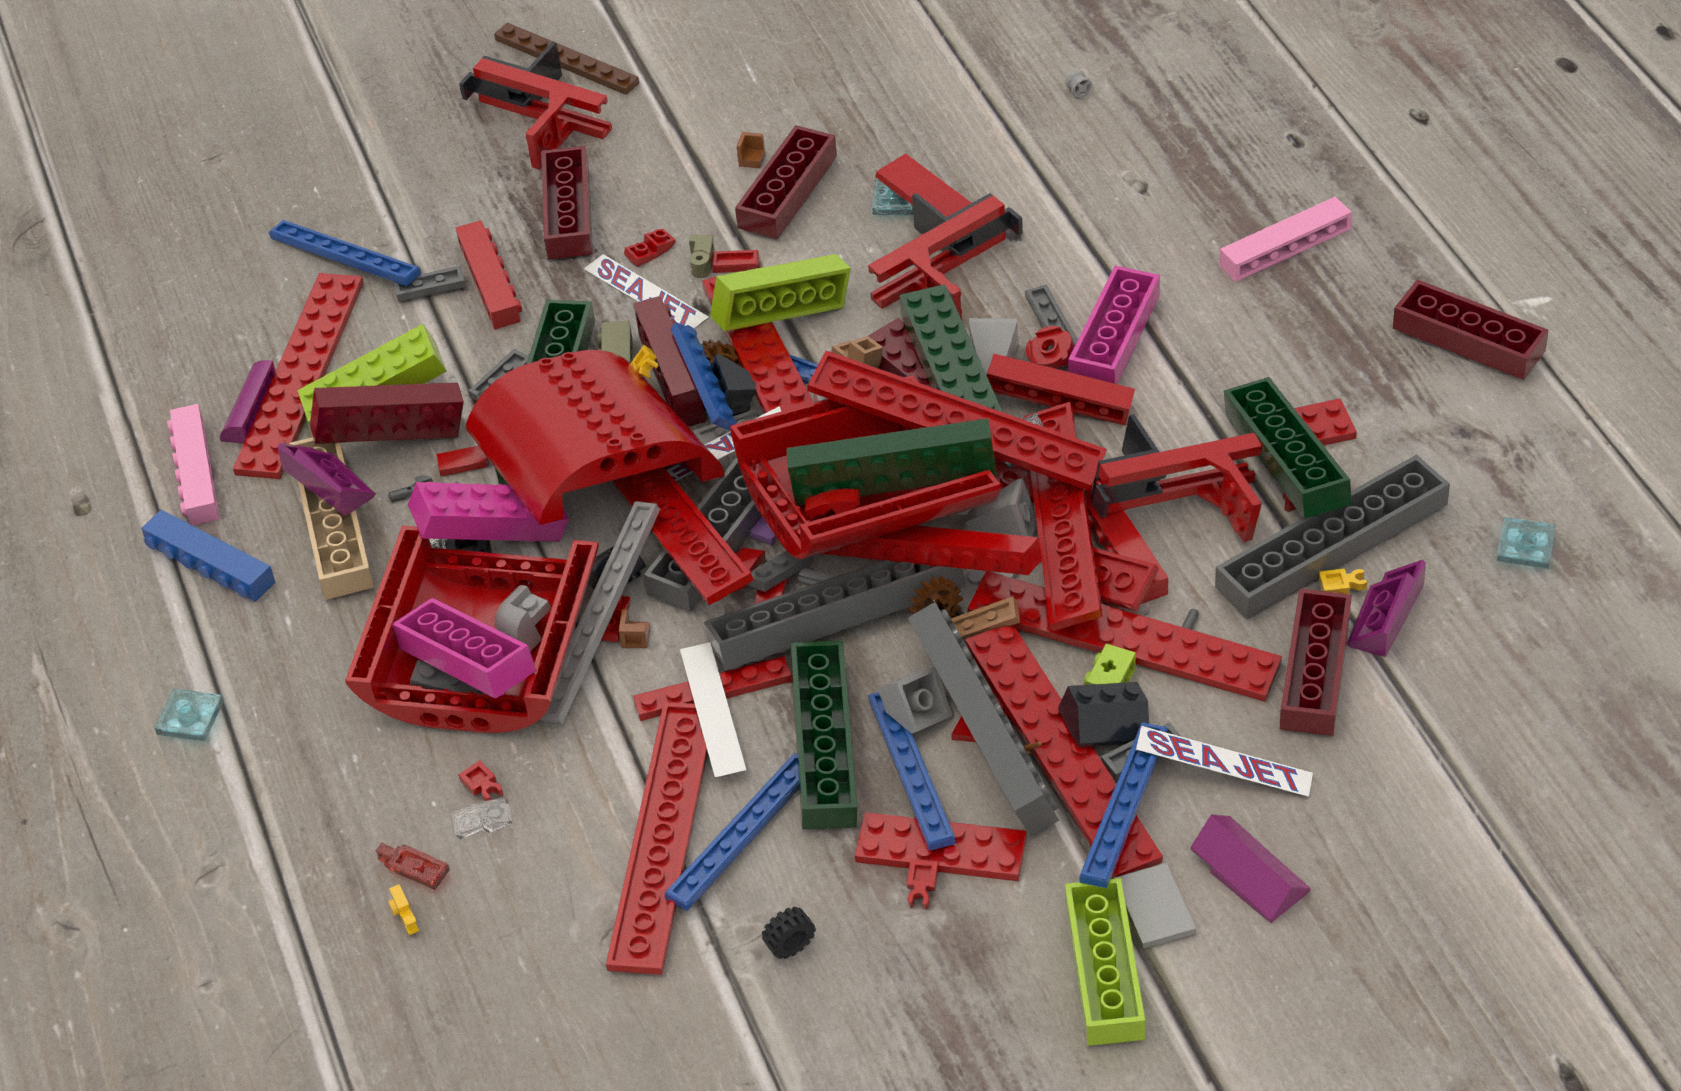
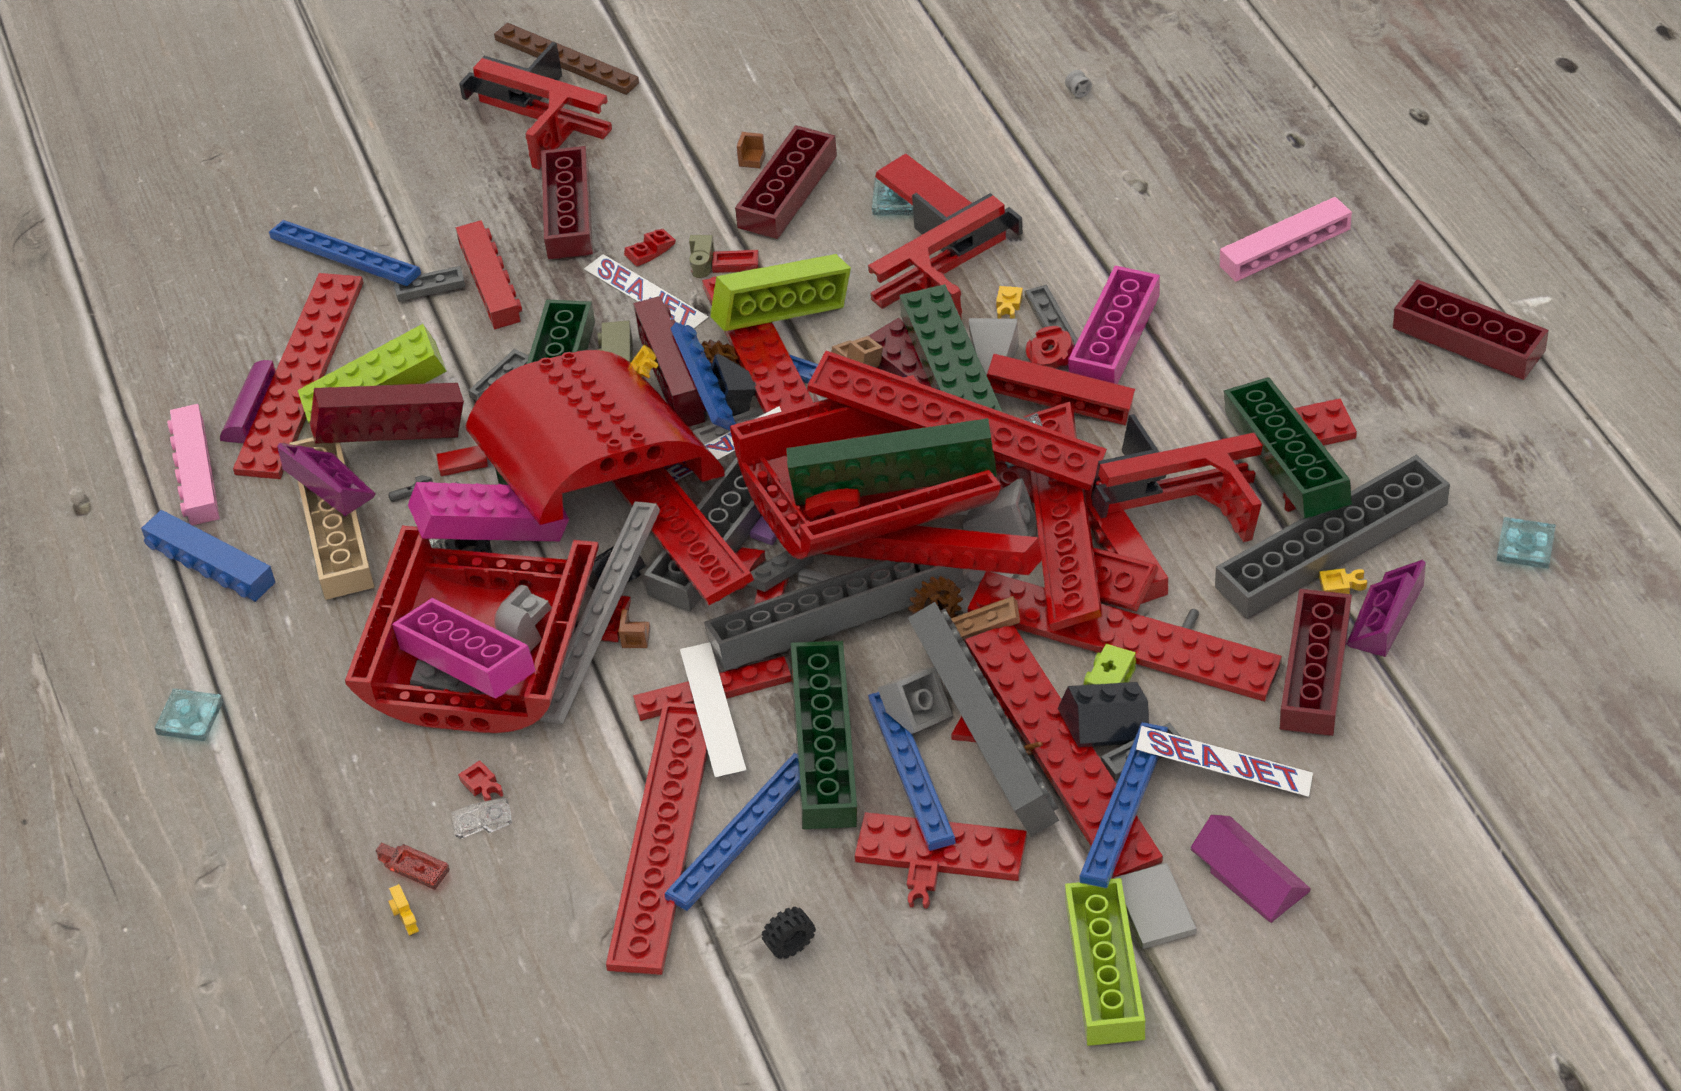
none -> yellow plate [996,286,1023,319]

